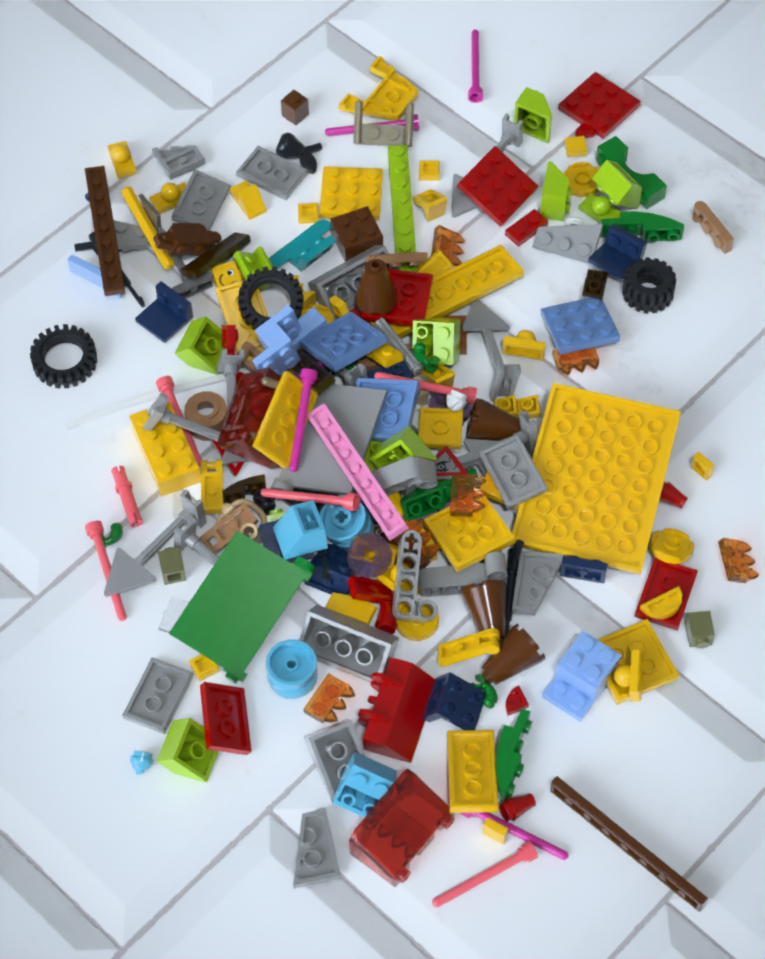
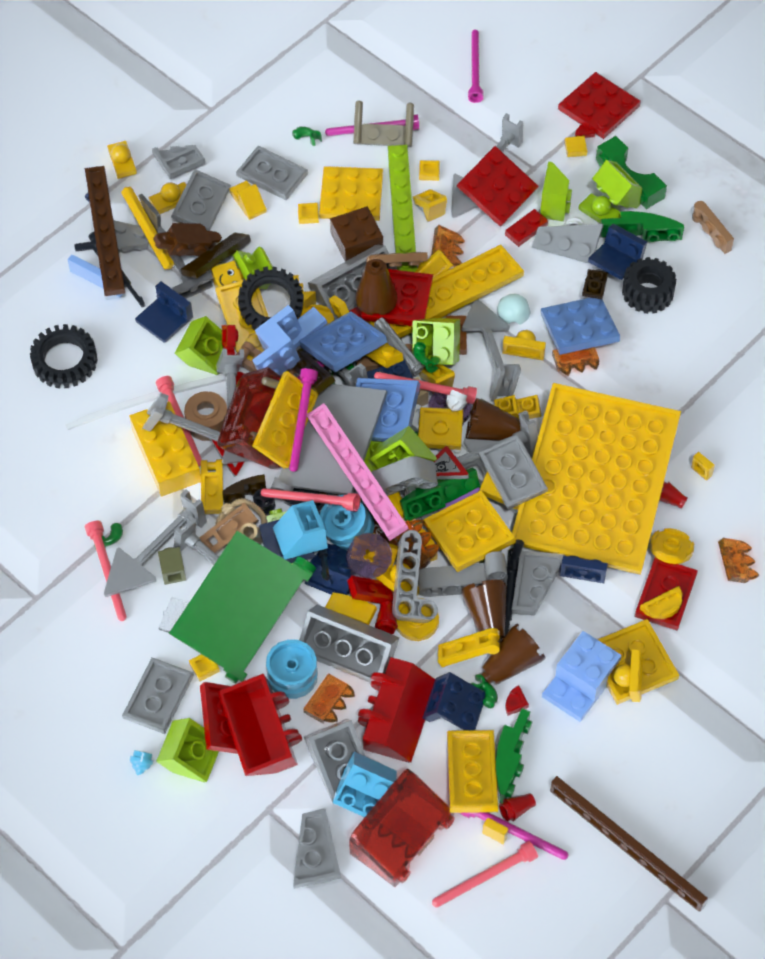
coral pin [111,465,143,528] -> none
teal plate [269,219,336,272] -> none
black piece [276,132,322,174] -> none
brick [281,89,309,125] -> none
yellow wing [339,56,419,120] -> none
clear orange plate [450,474,486,517] -> none
lime slope [514,87,552,143] -> none
yellow tile [564,162,599,197] -> none
olive brick [685,611,715,648] -> none
none -> red piece [218,673,302,776]
none -> green arm [292,126,322,146]
none -> light aqua hair [497,294,531,325]

